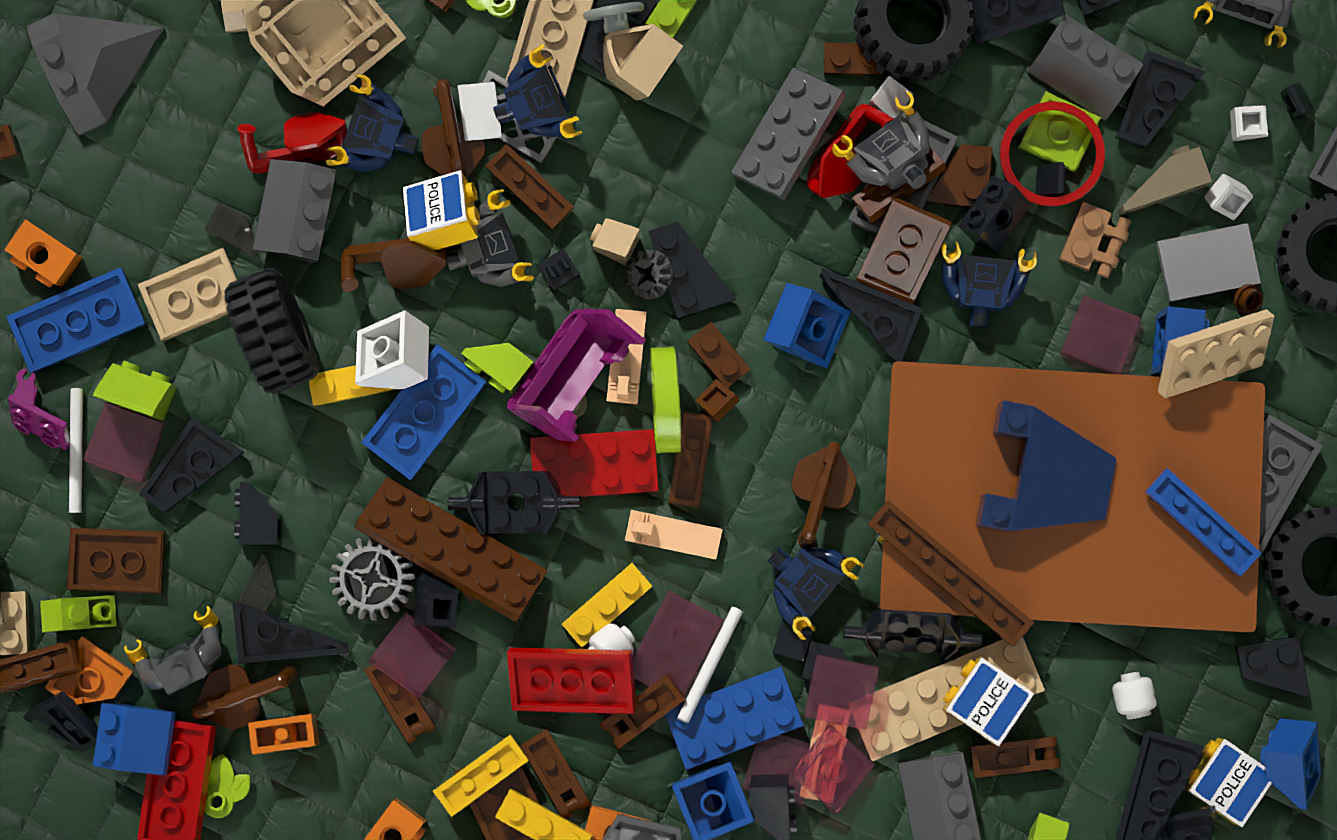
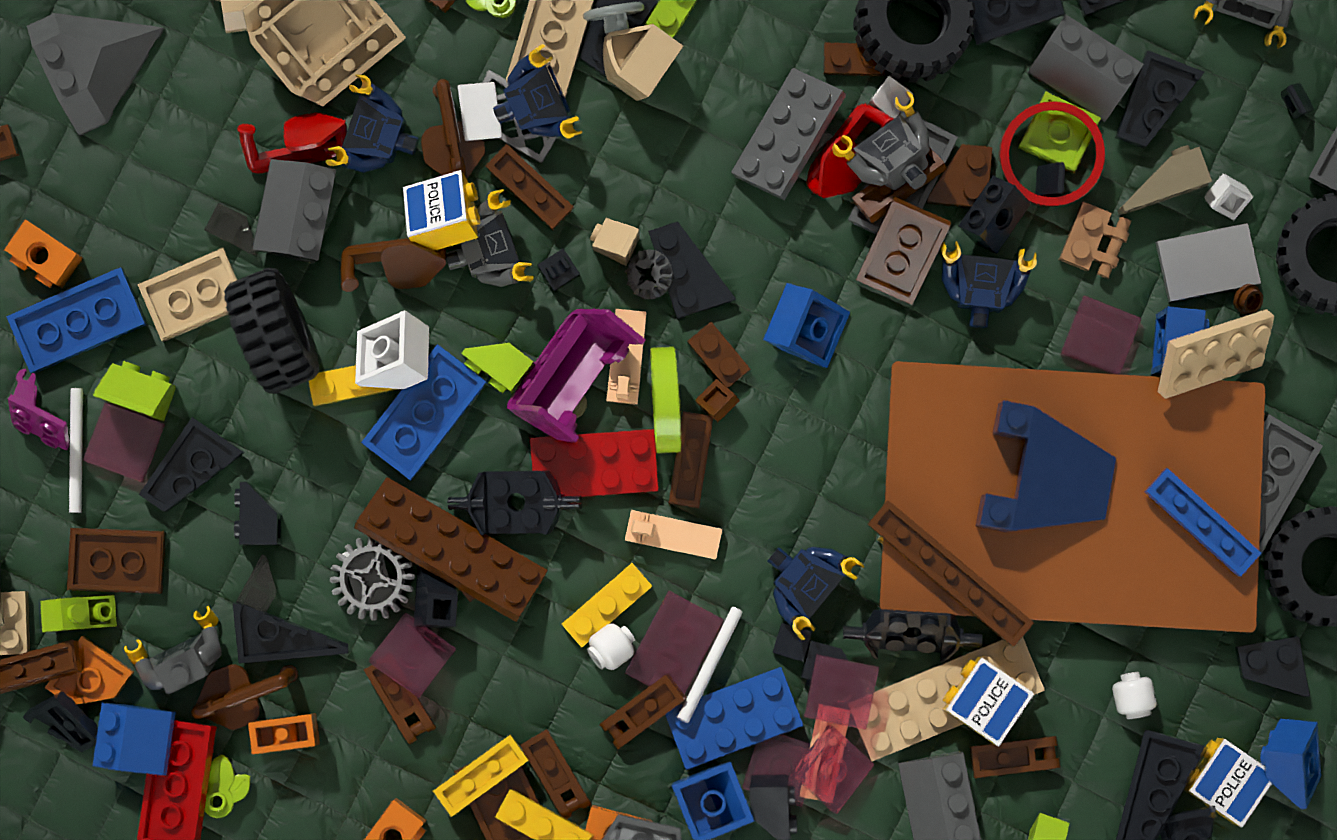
red plate [507,648,636,714] -> none
reddish brown piece [791,441,857,549] -> none
black wing [819,268,923,362] -> none
white slope [1230,105,1268,141] -> none

